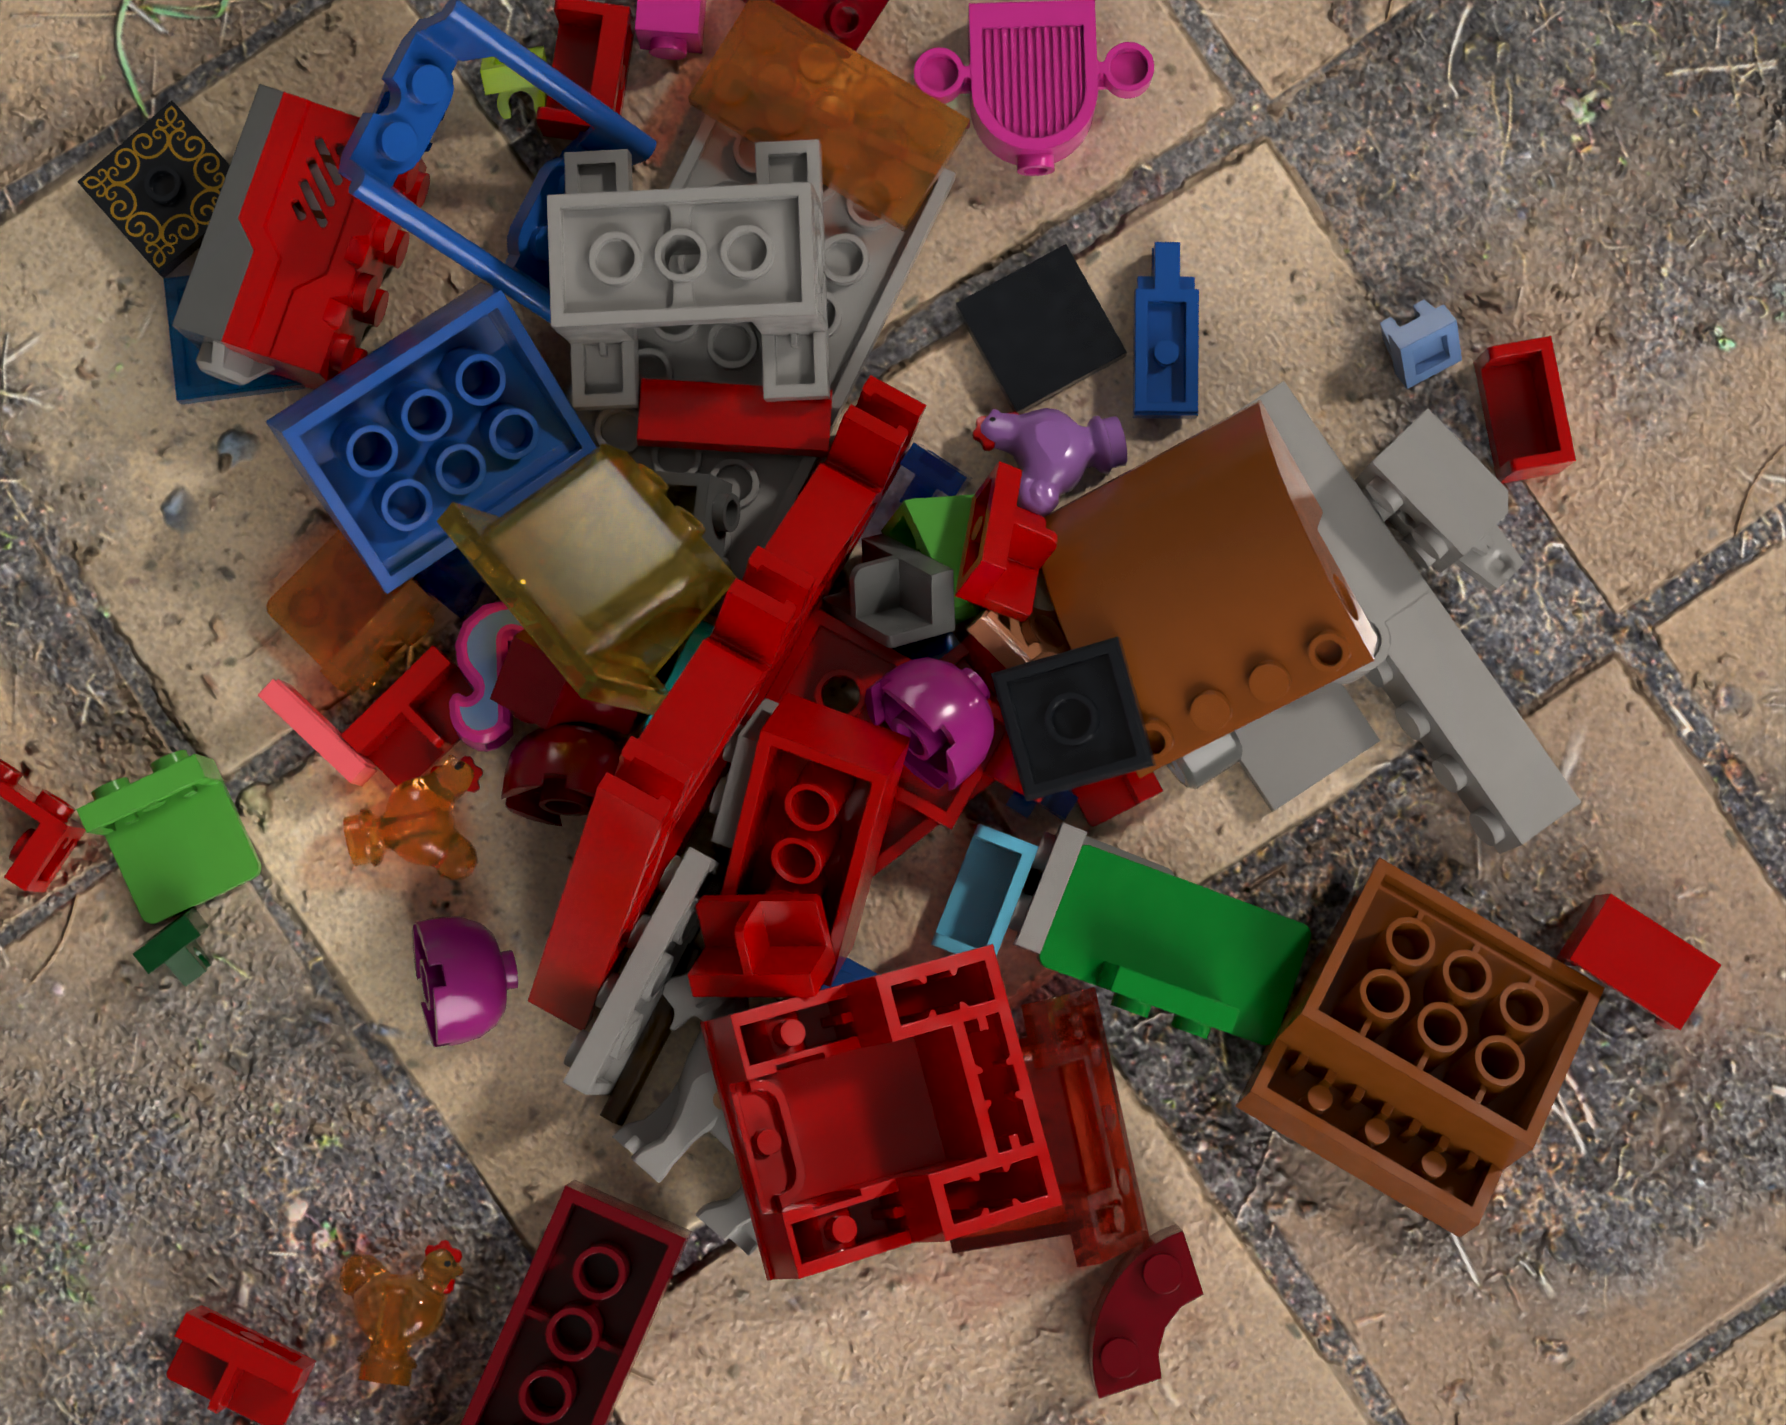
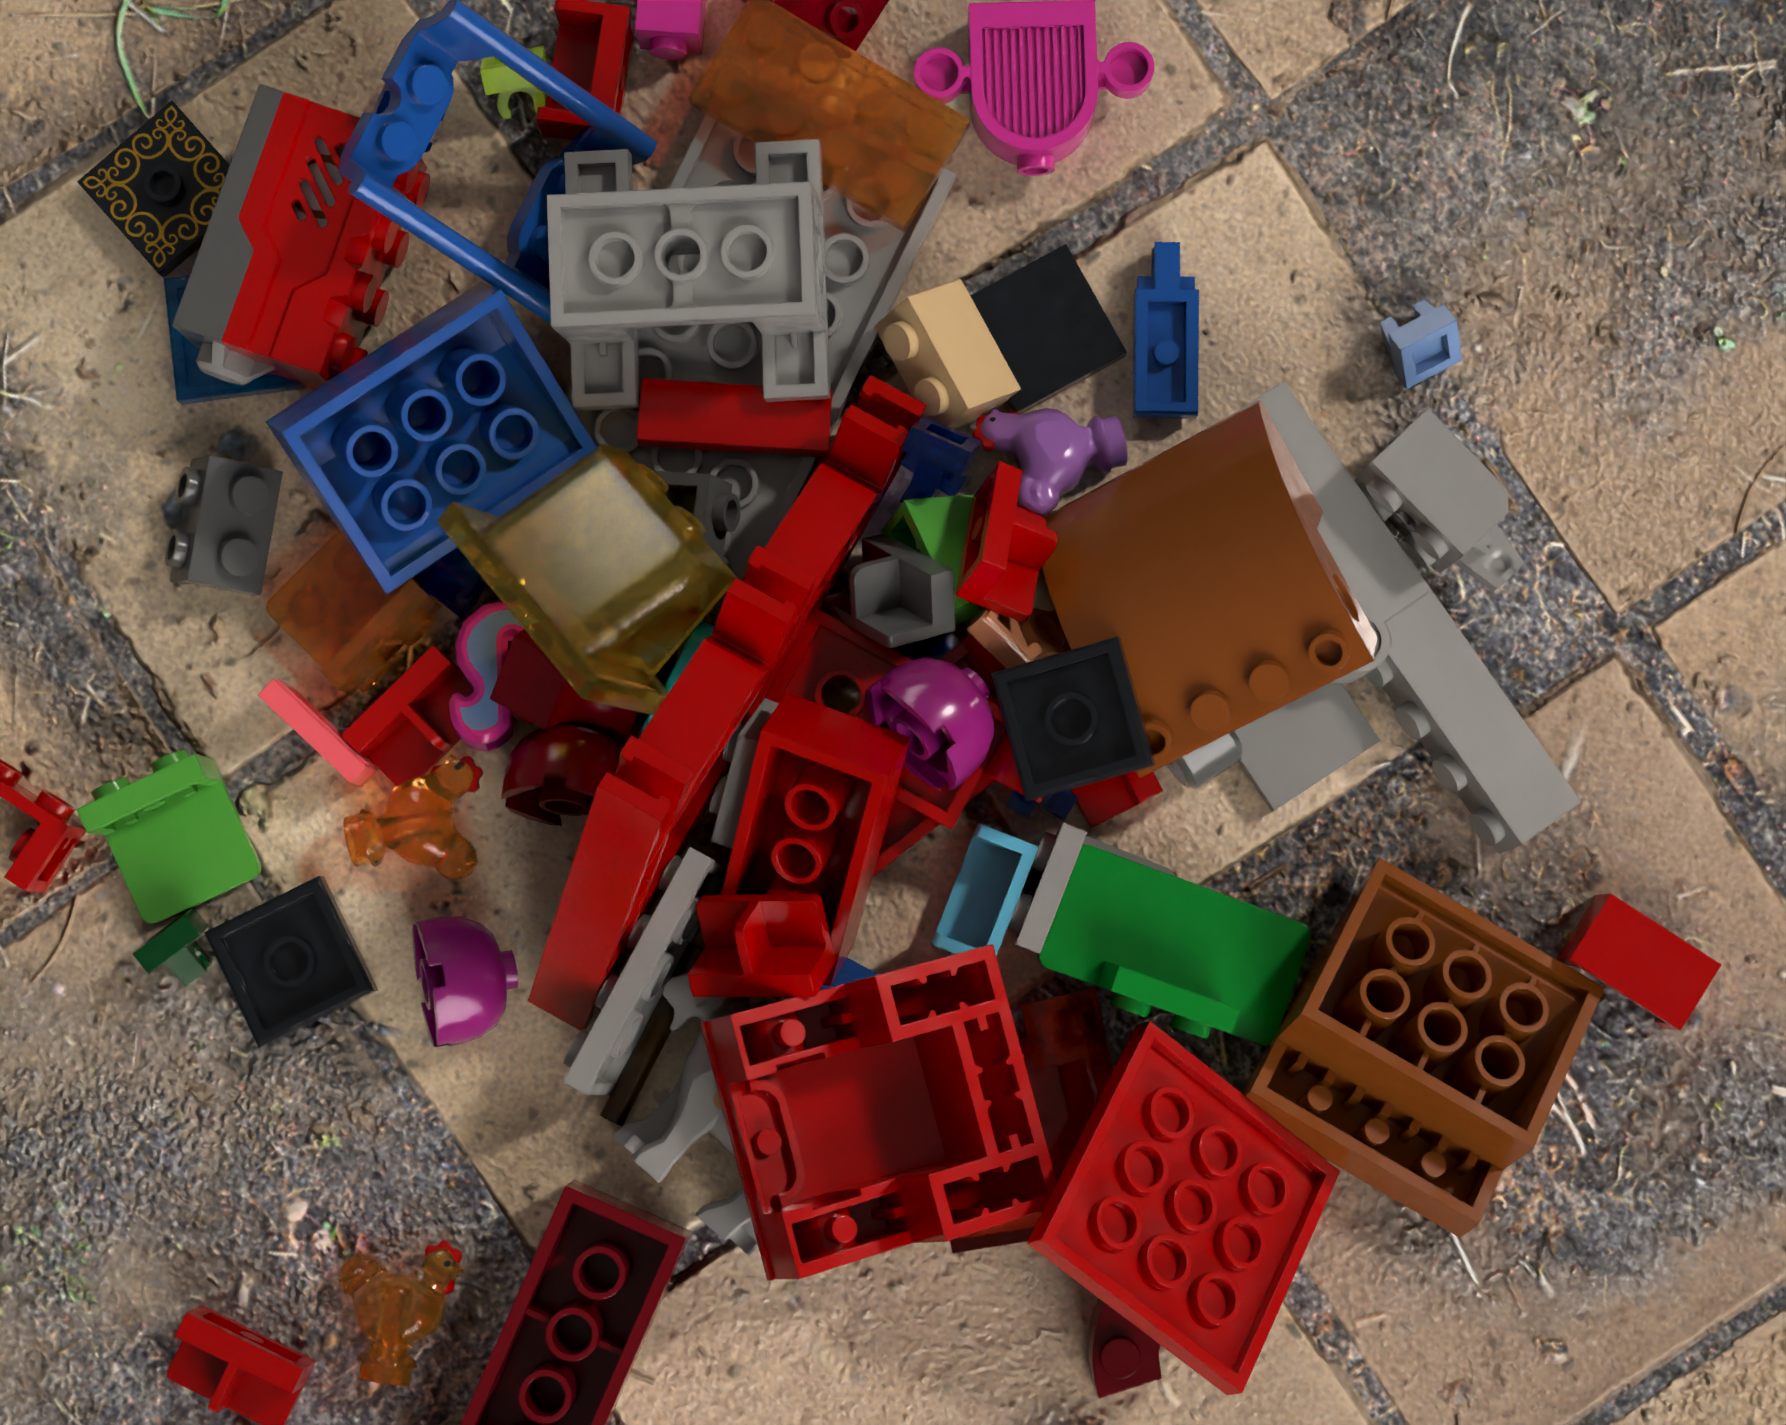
red panel [1473,336,1576,484] -> none
none -> dark grey bracket [165,455,283,596]
none -> black tile [204,876,378,1048]
none -> tan brick [874,279,1021,436]
none -> clear blue tile [902,416,982,497]
none -> red plate [1027,1021,1340,1395]

